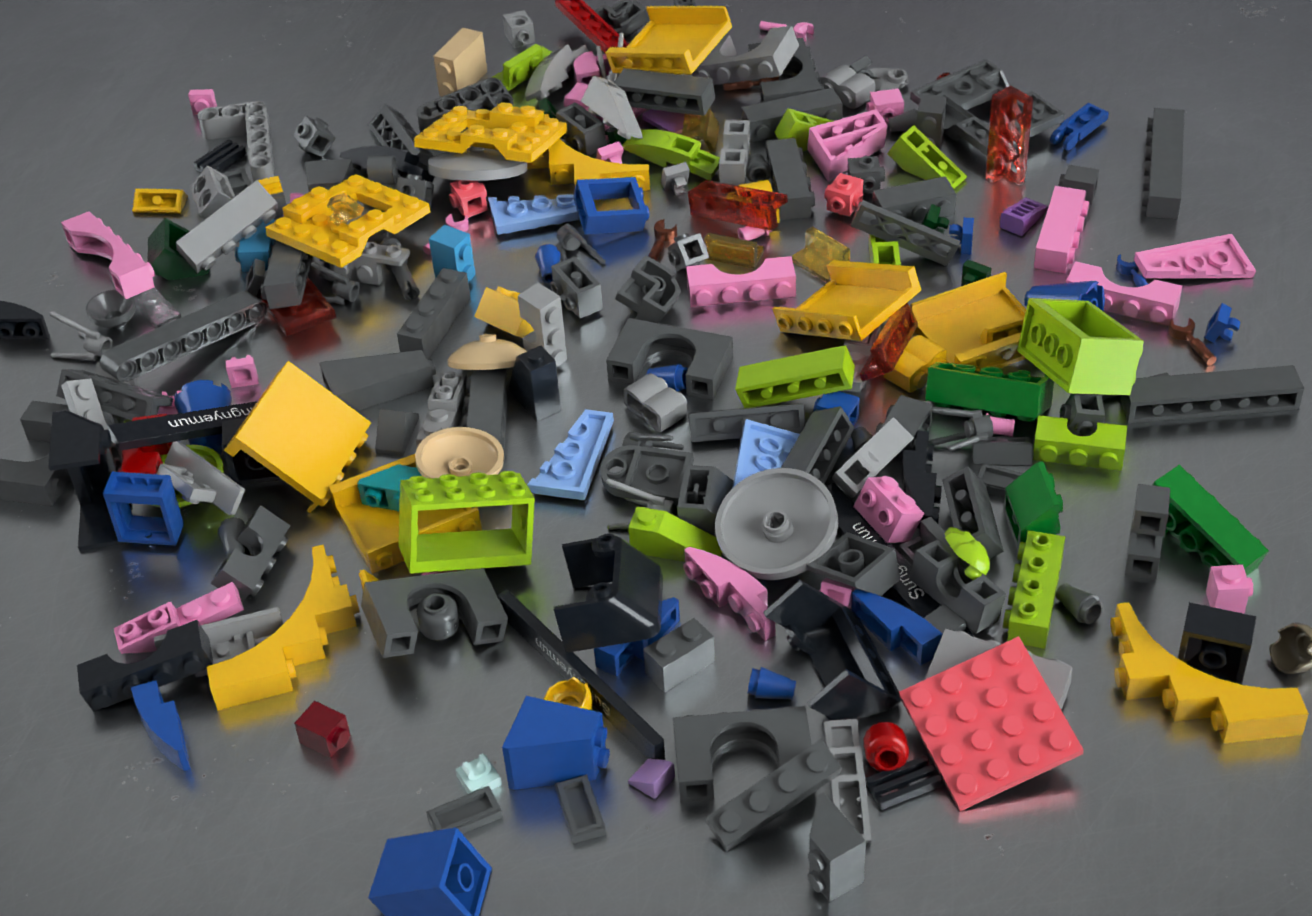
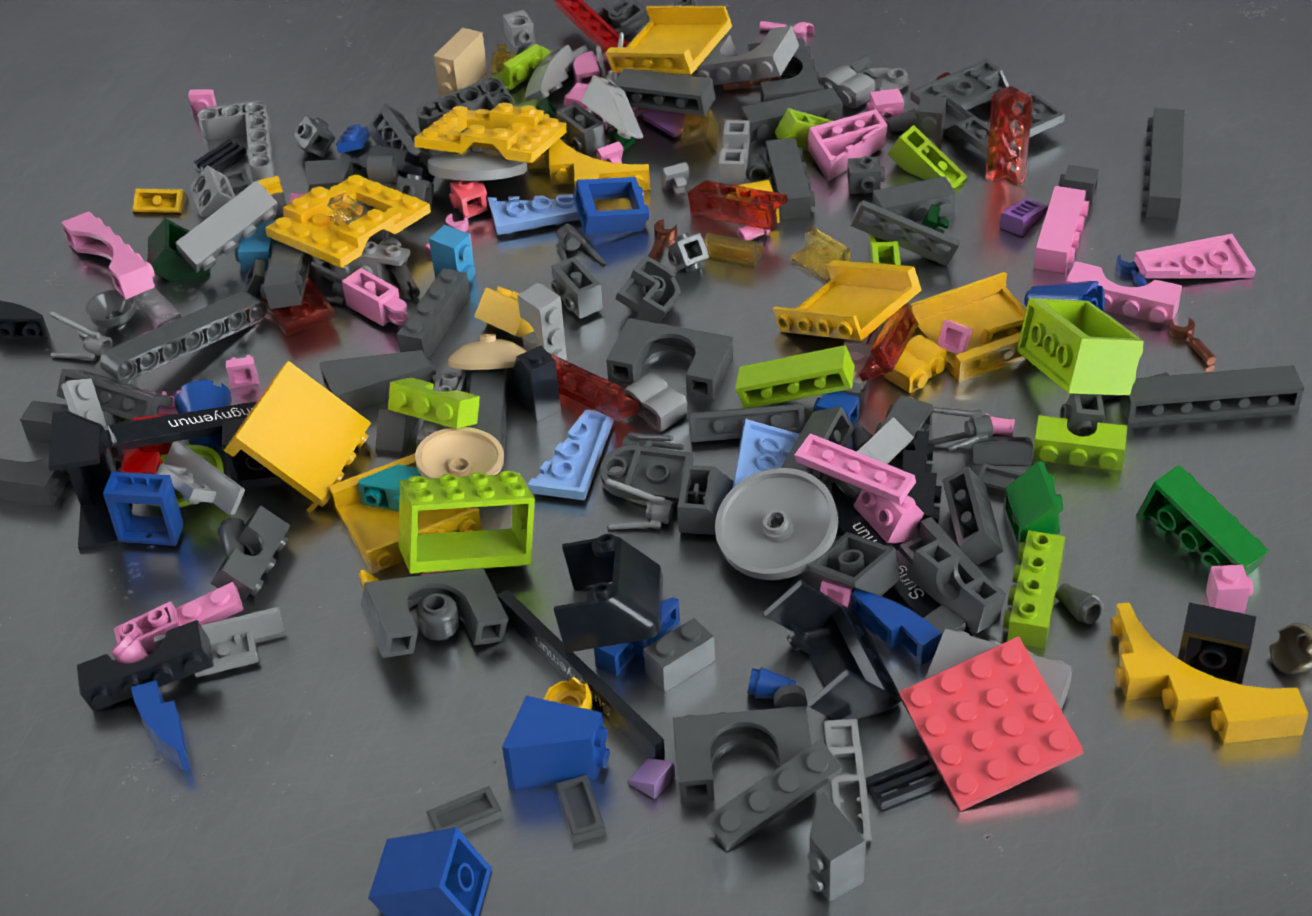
yellow arch [207,544,360,711] -> none
dark red brick [294,700,351,758] -> none
light aqua tile [456,753,502,794] -> none
blue cone [535,244,561,284] -> none
lime slope [622,129,720,181] -> none
lime slope [628,506,723,562] -> none
blue cone [647,364,688,392] -> none
bright pink slope [683,547,775,641] -> none
bright pink arch [686,256,796,307] -> none
coral brick [824,173,863,217] -> none
red head [863,722,909,772] -> none
green wedge [925,362,1054,421] -> none
lime arm [944,527,990,580] -> none
blue tile [949,217,974,255] -> none
dark green tile [961,260,992,286] -> none
blue hinge [1049,103,1109,151] -> none
dark grey arch [1125,484,1170,579] -> none
blue tile [1204,303,1241,343] -> none
none -> bright pink cone [110,635,149,663]
none -> blue plate [336,124,370,154]
none -> bright pink brick [342,268,409,326]
none -> lime arch [388,377,480,429]
none -> clear yellow tile [491,44,515,73]
none -> clear red fence [548,352,639,421]
none -> dark grey tile [773,685,808,709]
none -> bright pink plate [794,433,916,505]
none -> bright pink tile [937,319,973,354]

